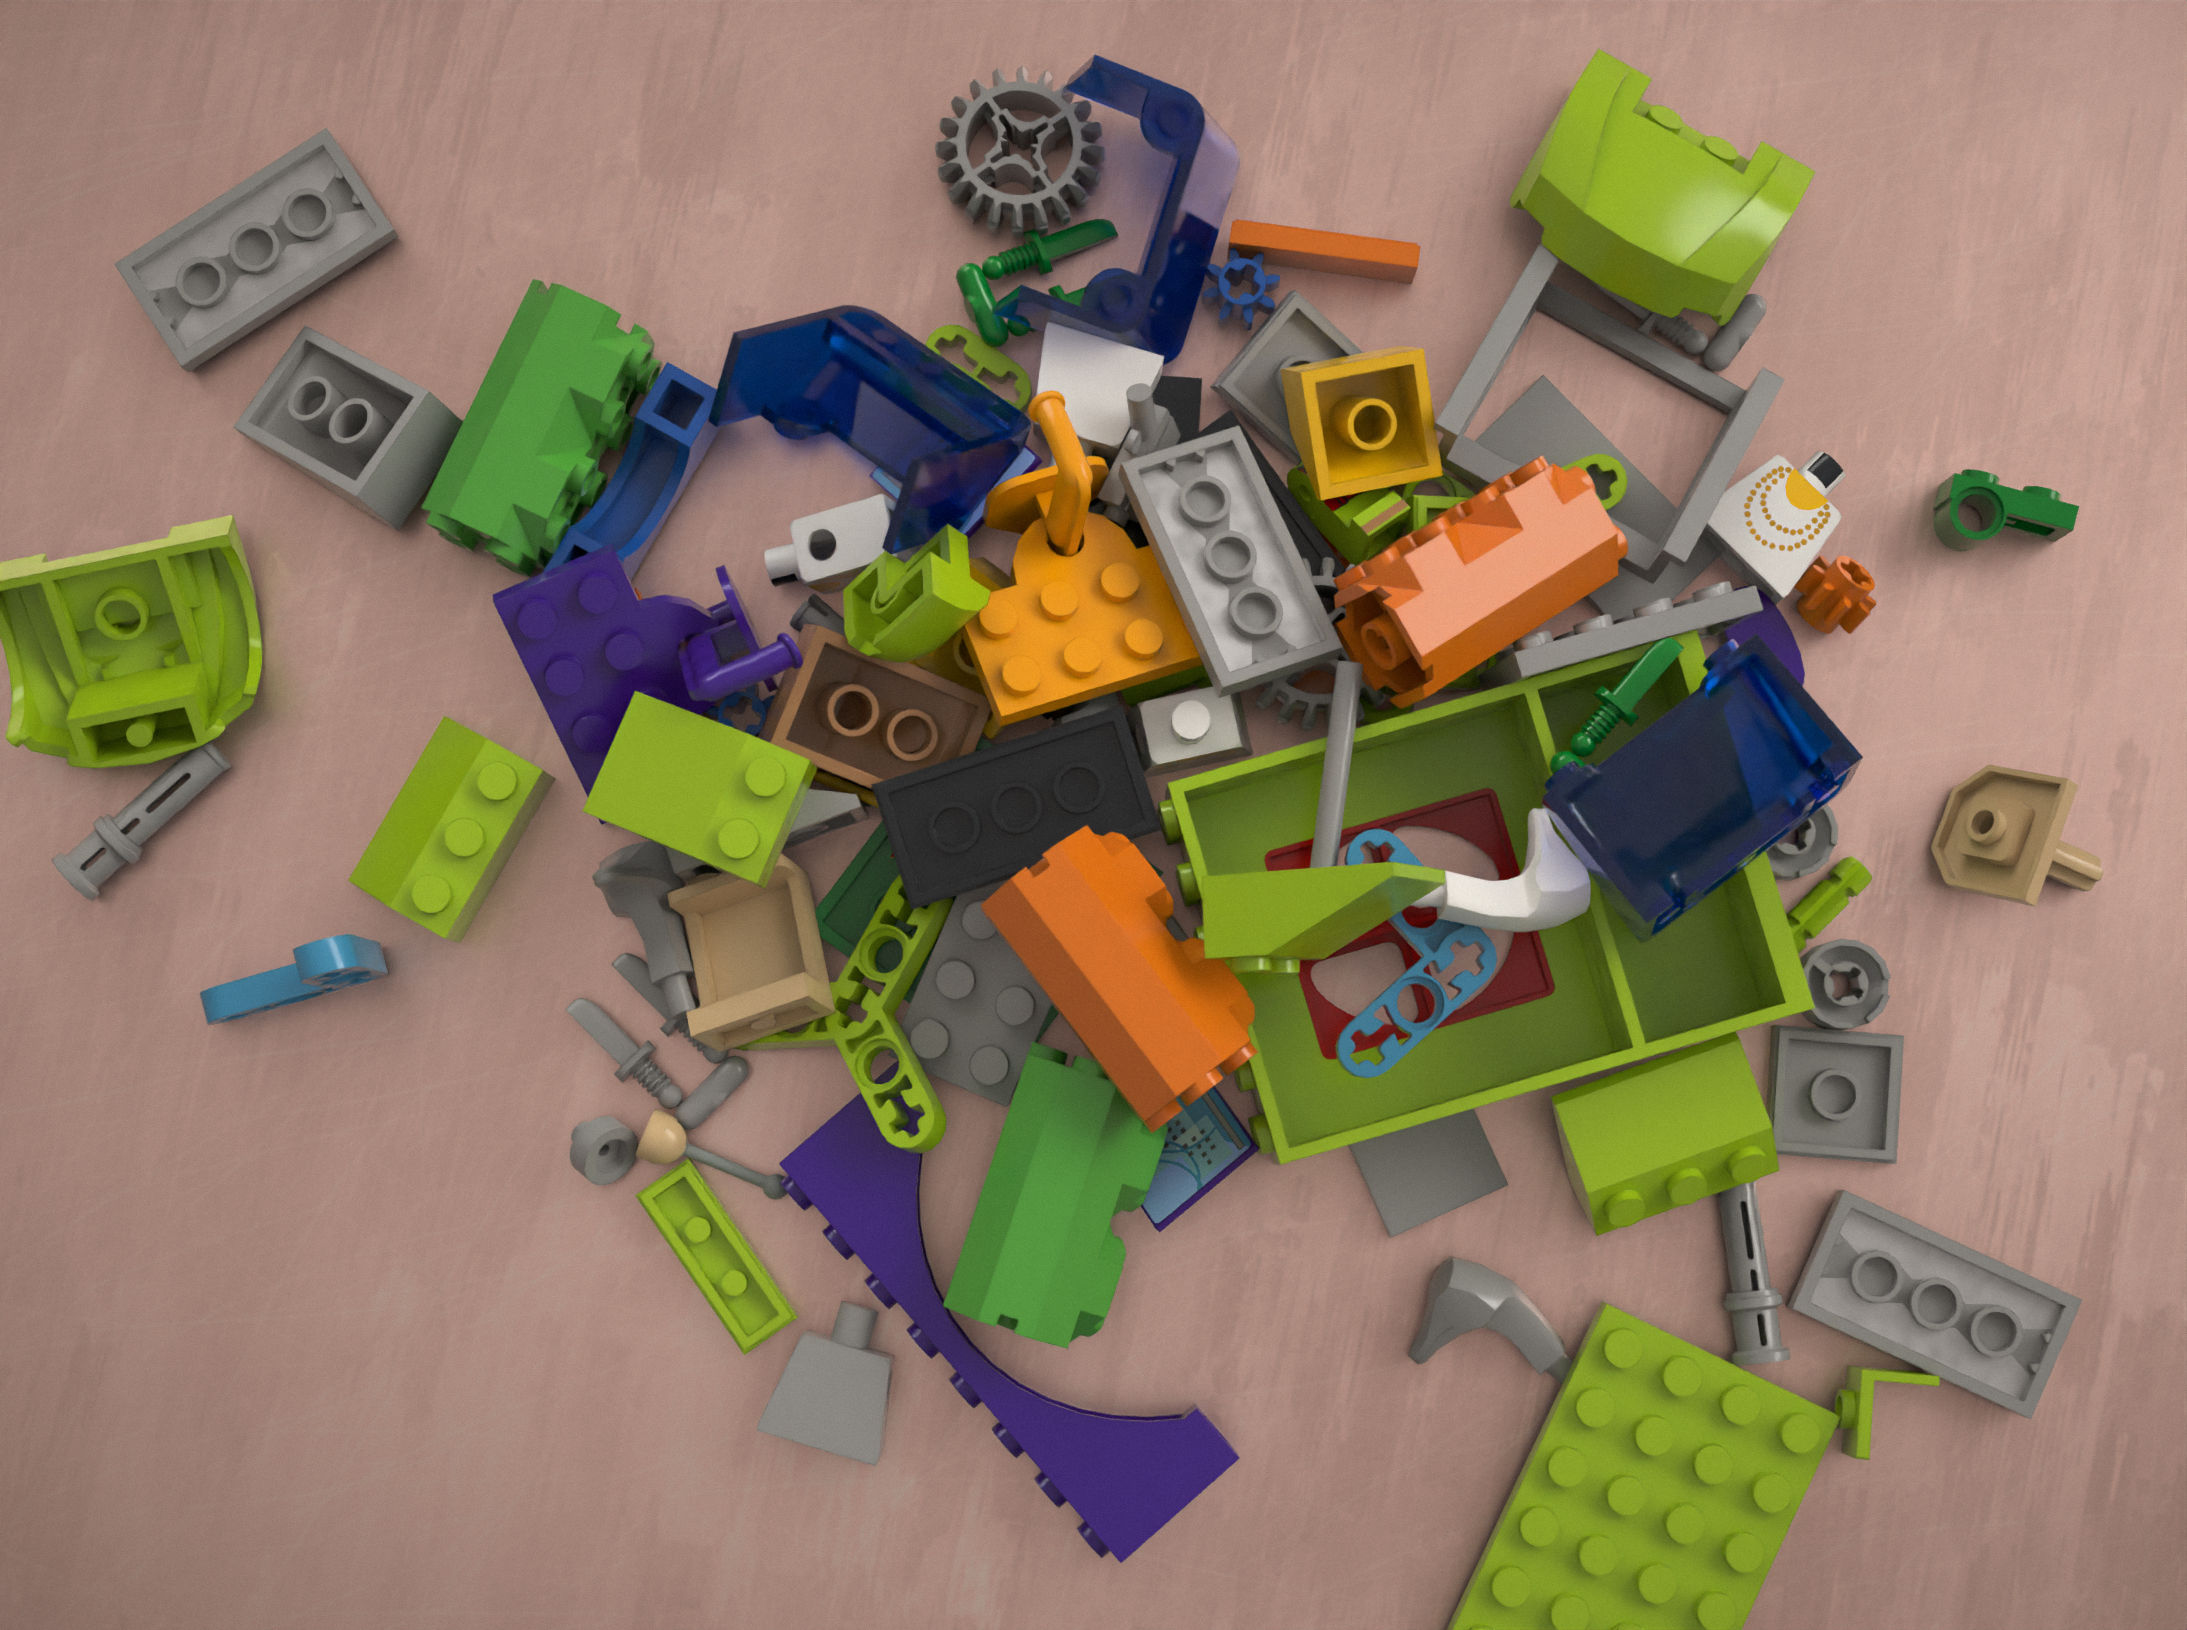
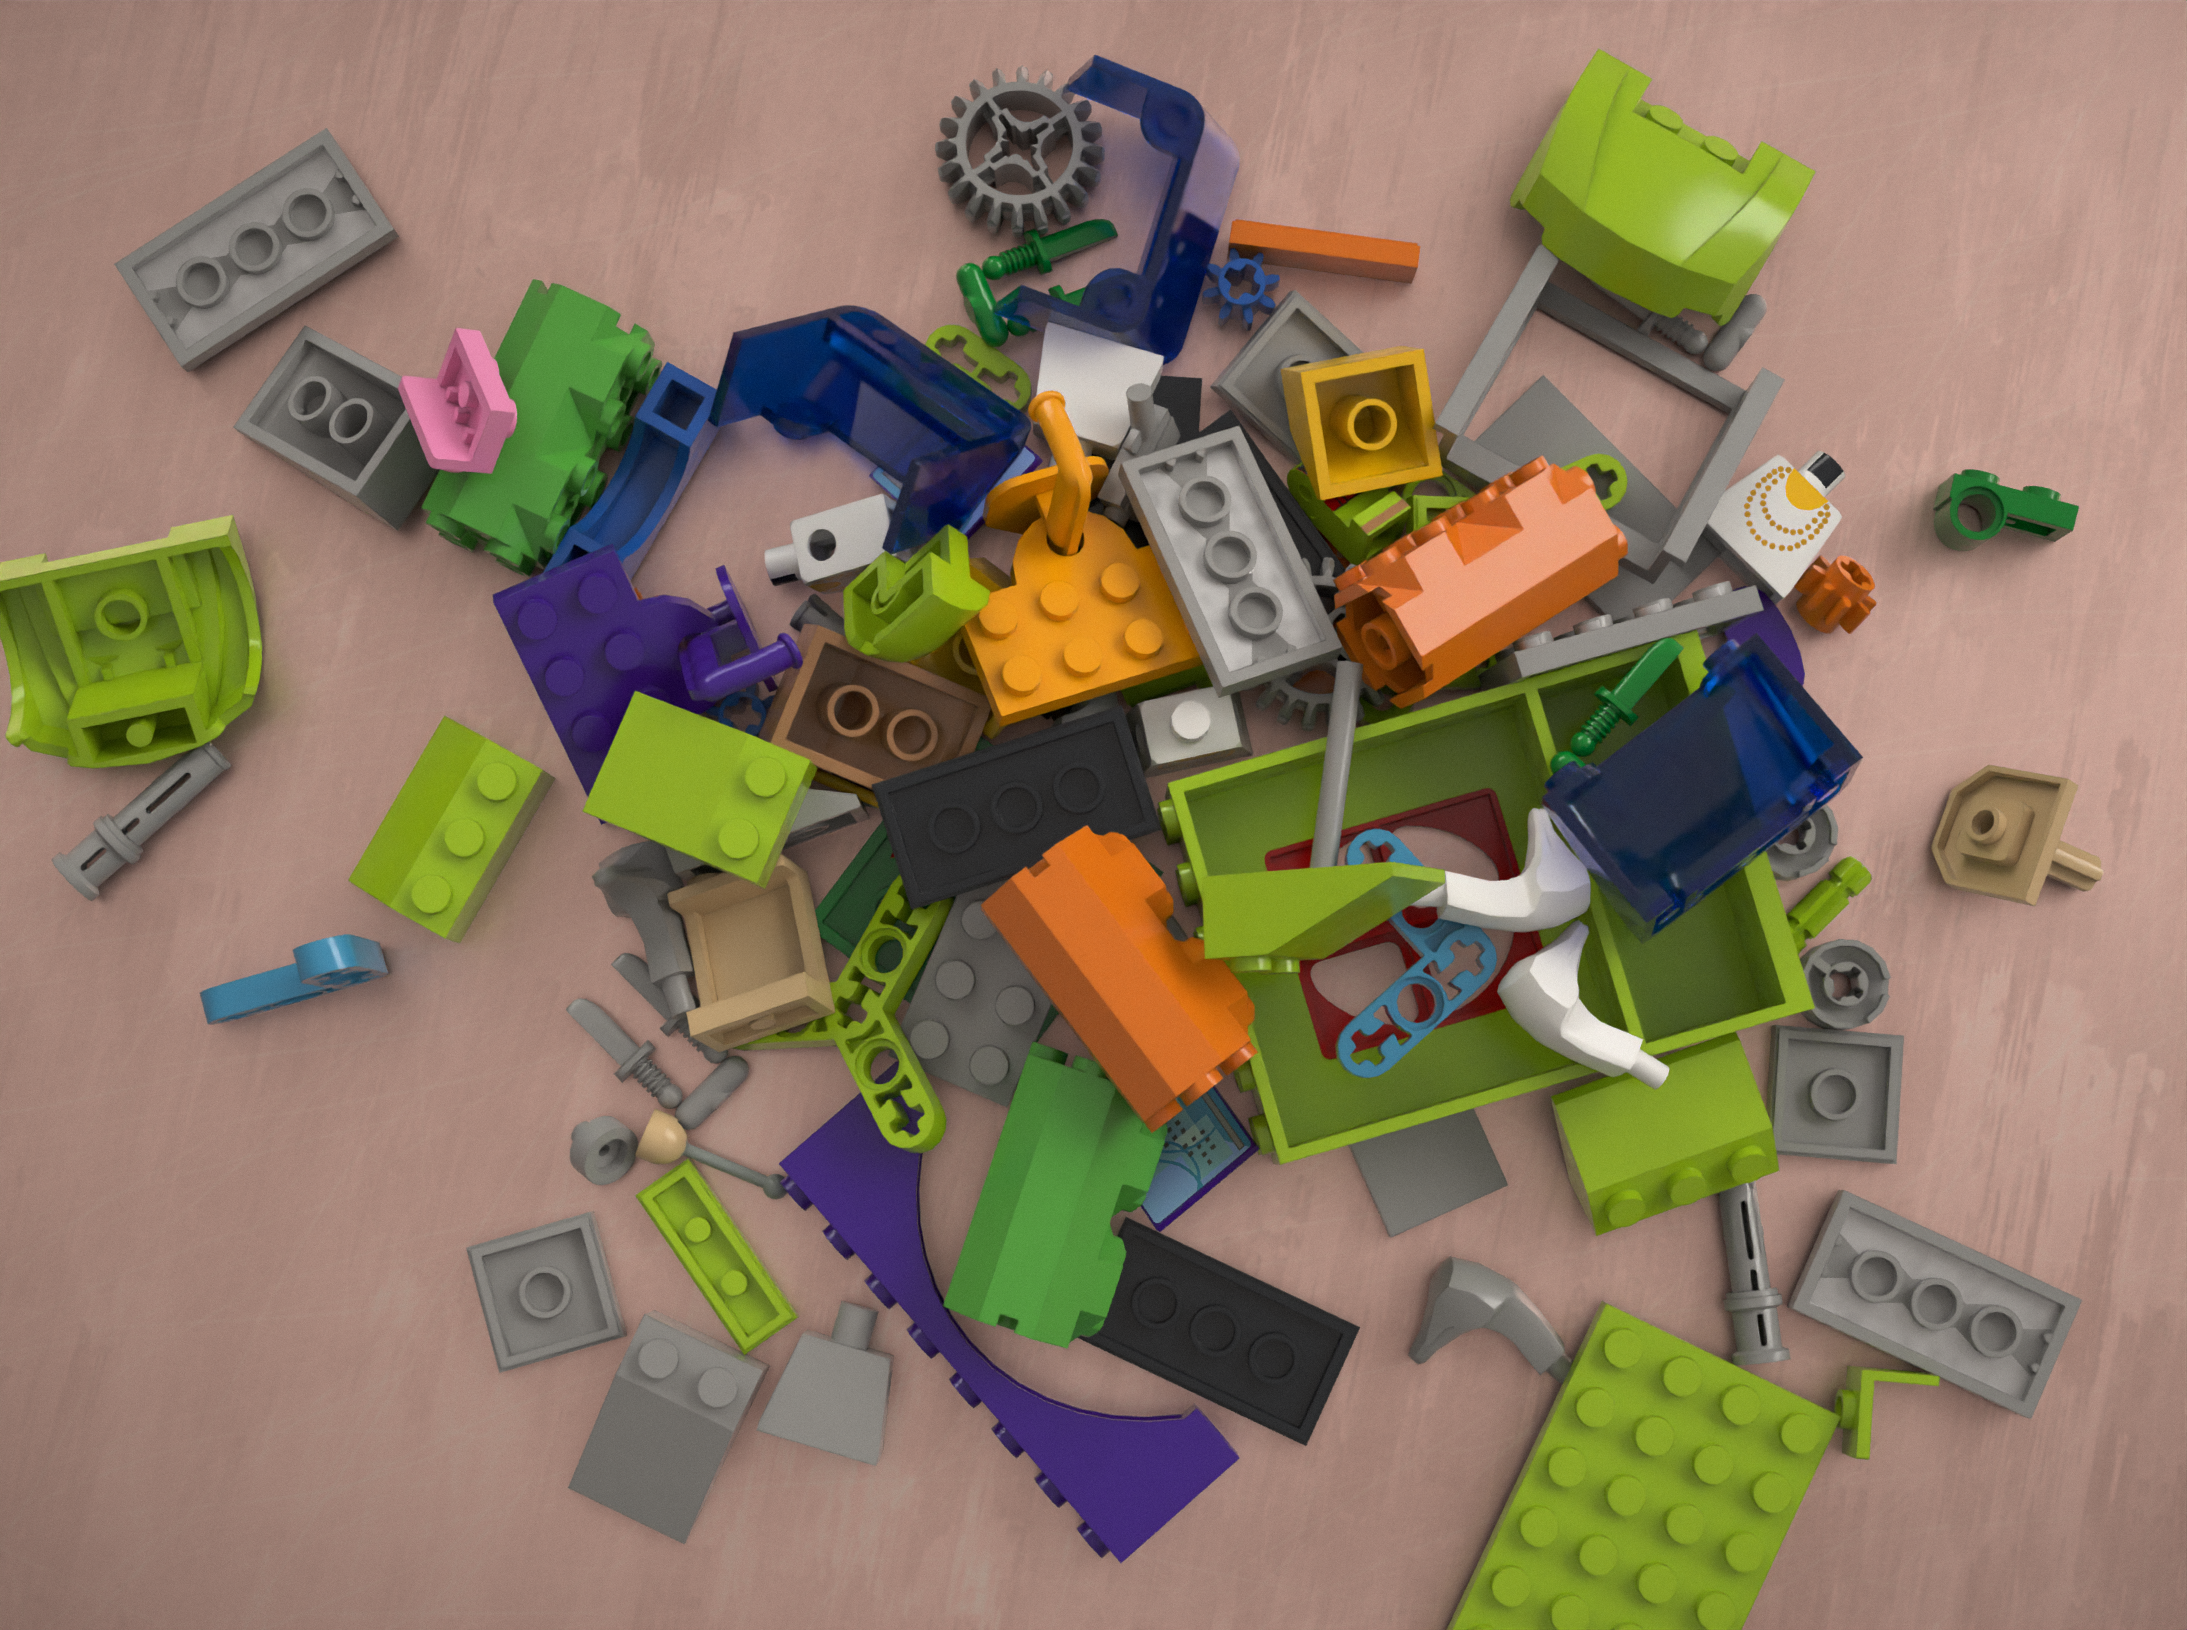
none -> bright pink bracket [398,328,517,474]
none -> light grey tile [466,1211,627,1373]
none -> light grey slope [568,1310,770,1544]
none -> black tile [1077,1217,1360,1446]
none -> white animal [1497,920,1669,1090]

